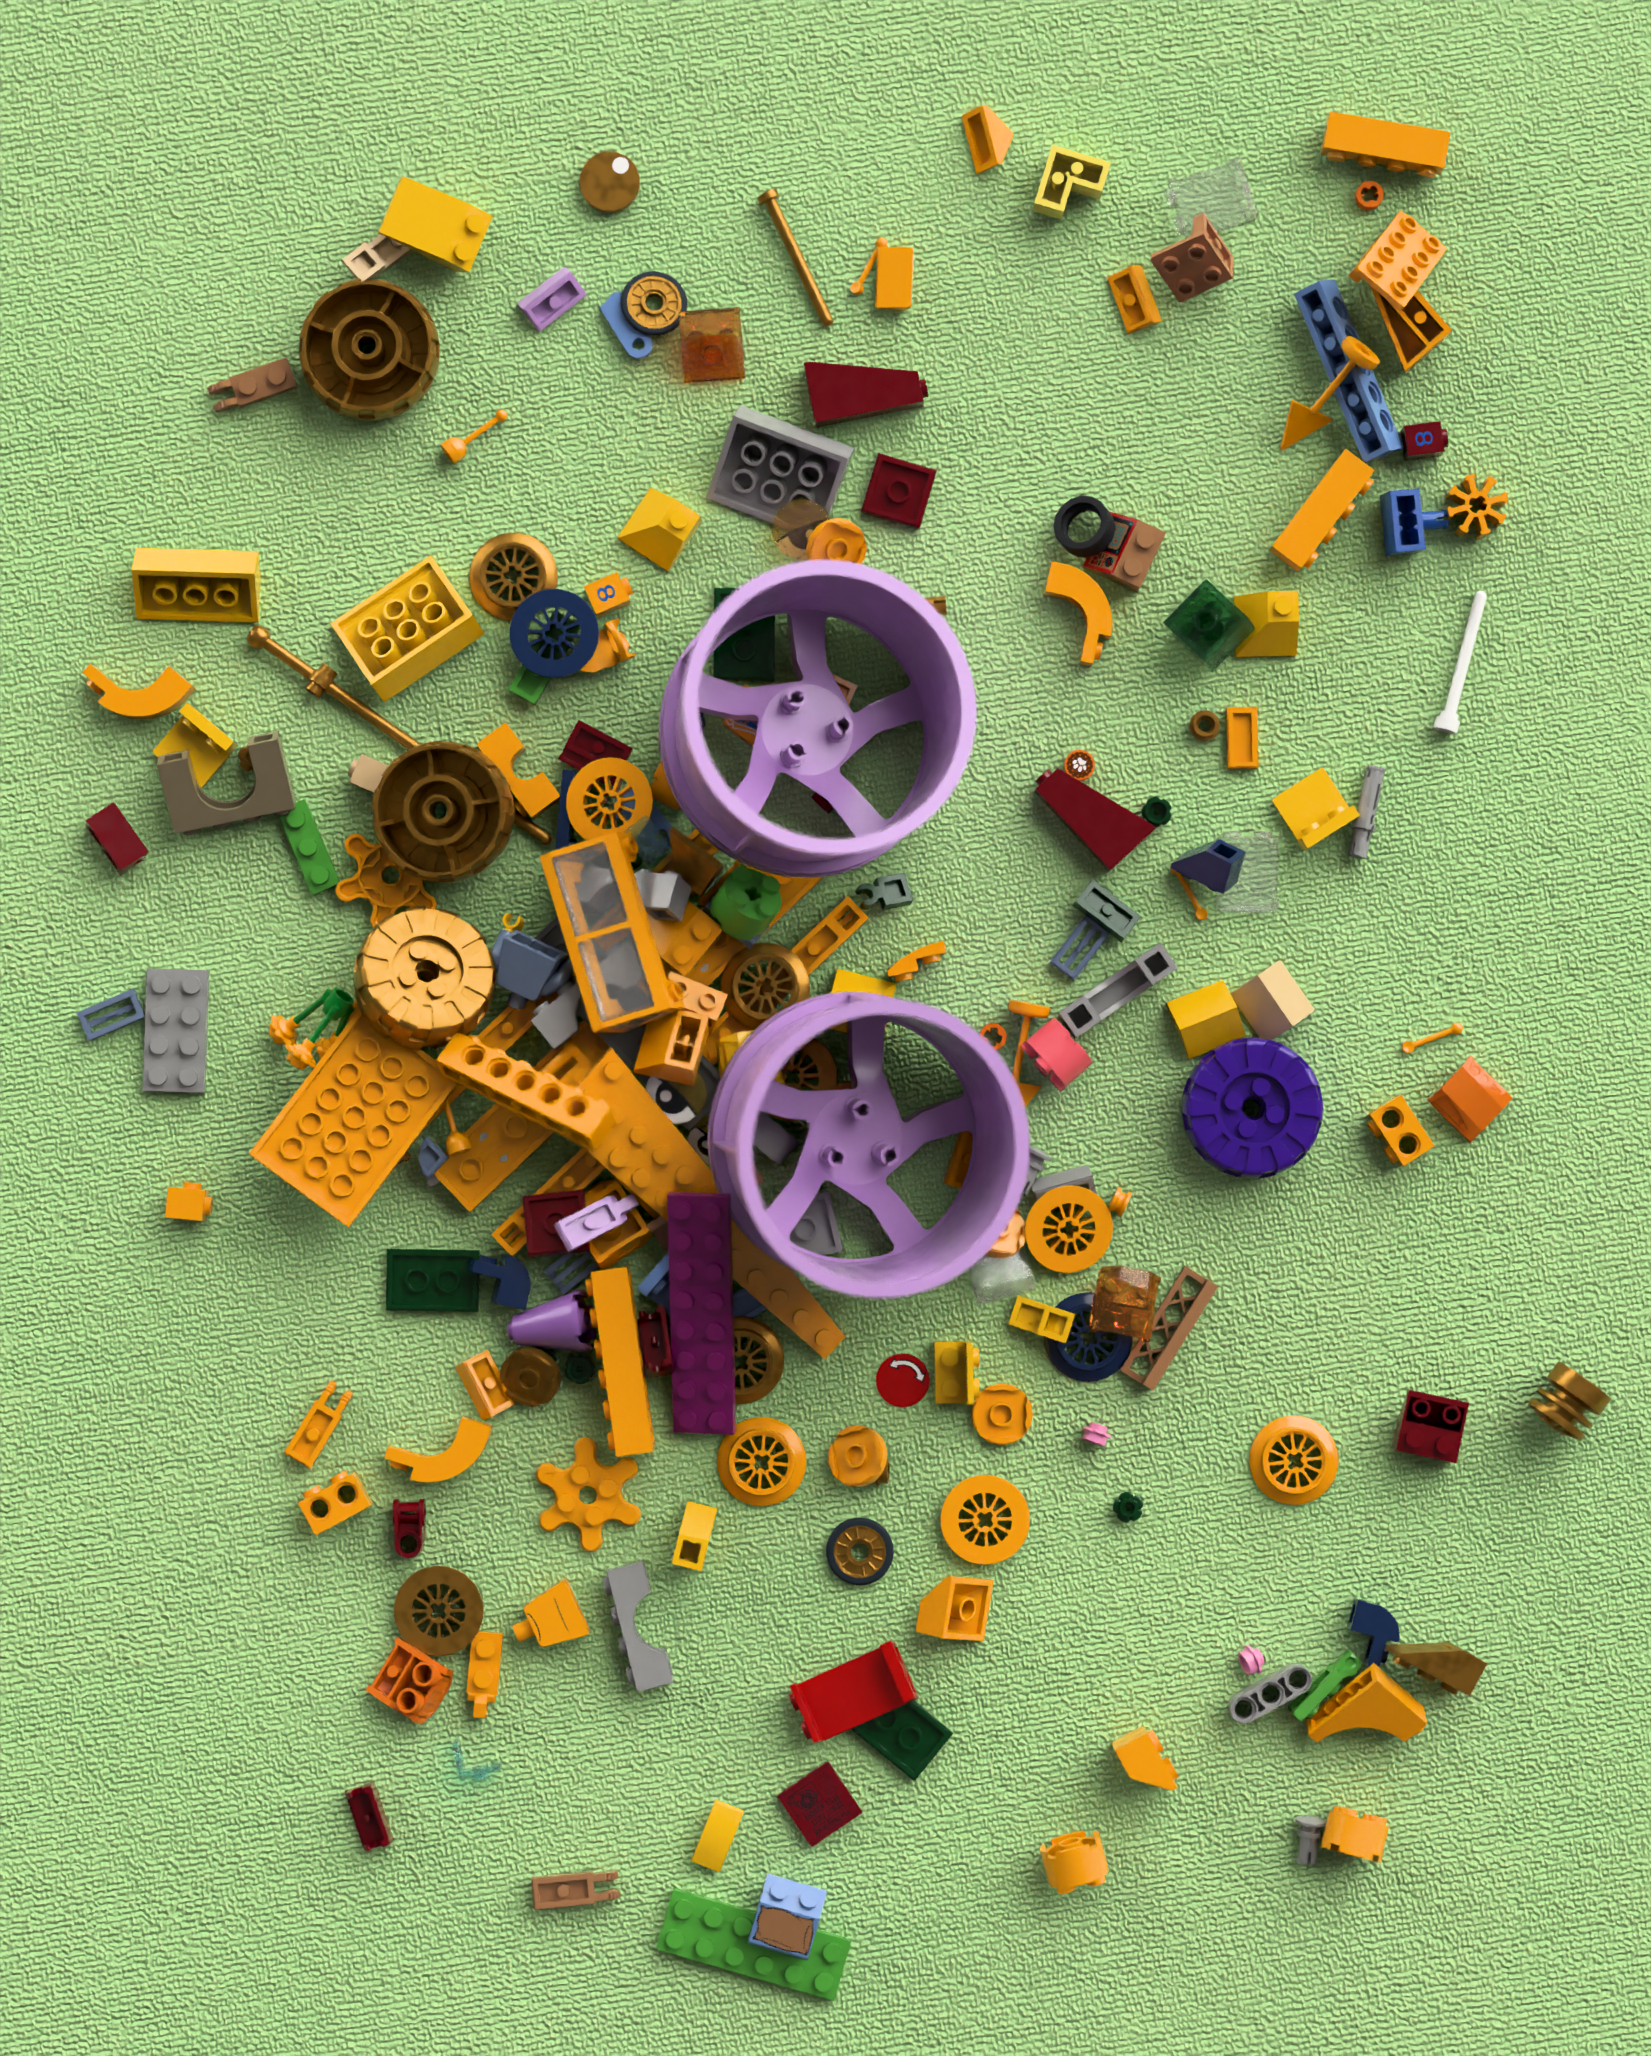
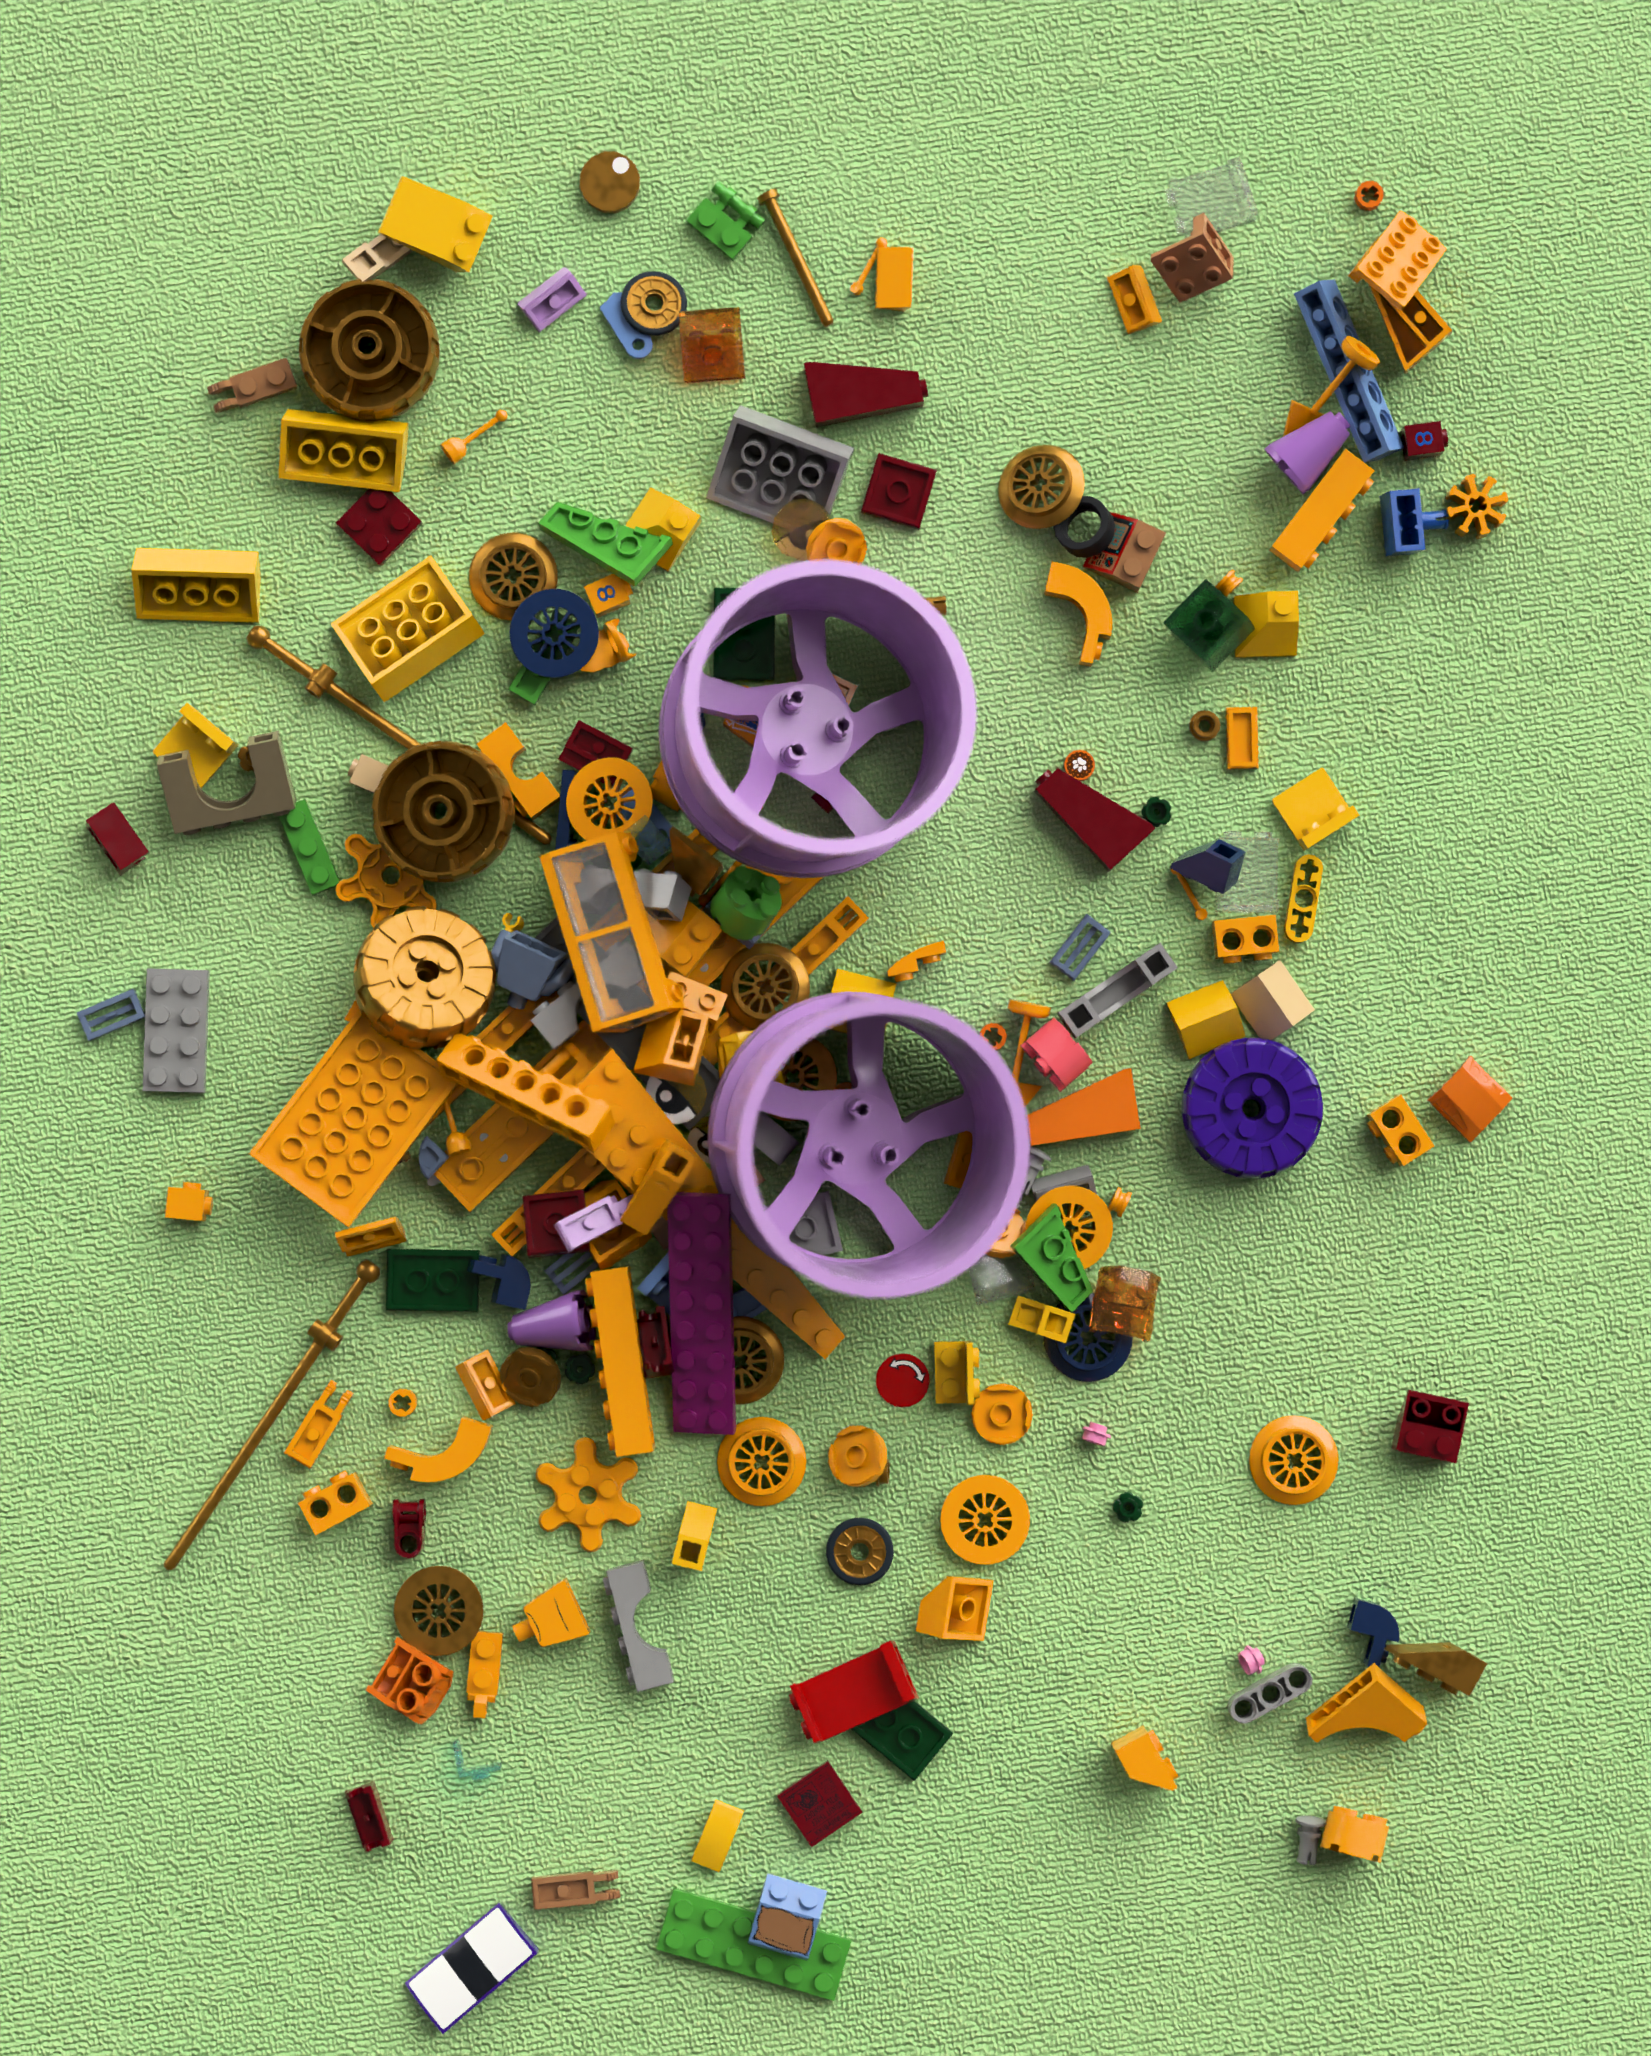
light orange arch [82,664,196,720] -> none
plant [268,988,355,1070] -> none
plate [855,873,913,910] -> none
light orange slope [961,105,1014,174] -> none
light yellow brick [1033,145,1111,220] -> none
light orange brick [1040,1831,1109,1894] -> none
plate [1073,879,1141,942] -> none
medium nougat fence [1120,1266,1218,1391] -> none
bright green hinge [1288,1649,1362,1722] -> none
light orange brick [1321,111,1450,177] -> none
light grey pin [1347,765,1386,859] -> none
light orange hinge [1402,1023,1463,1053] -> none
white piece [1433,591,1487,735] -> none
pearl gold wheel [1528,1361,1611,1442] -> none
none -> pearl gold bar [164,1259,380,1570]
none -> yellow slope [278,409,409,492]
none -> light orange slope [335,1216,407,1257]
none -> dark red plate [336,489,423,566]
none -> light orange bush [388,1389,417,1417]
none -> white slope [405,1902,539,2034]
none -> bright green wing [538,502,673,587]
none -> light orange slope [620,1139,697,1236]
none -> bright green plate [686,182,766,261]
none -> pearl gold piece [998,445,1085,529]
none -> bright green wing [1010,1203,1093,1313]
none -> orange slope [1027,1068,1141,1146]
none -> light orange brick [1212,915,1279,964]
none -> light orange bush [1213,569,1244,599]
none -> medium lavender cone [1265,411,1351,494]
none -> yellow beam [1284,854,1323,943]

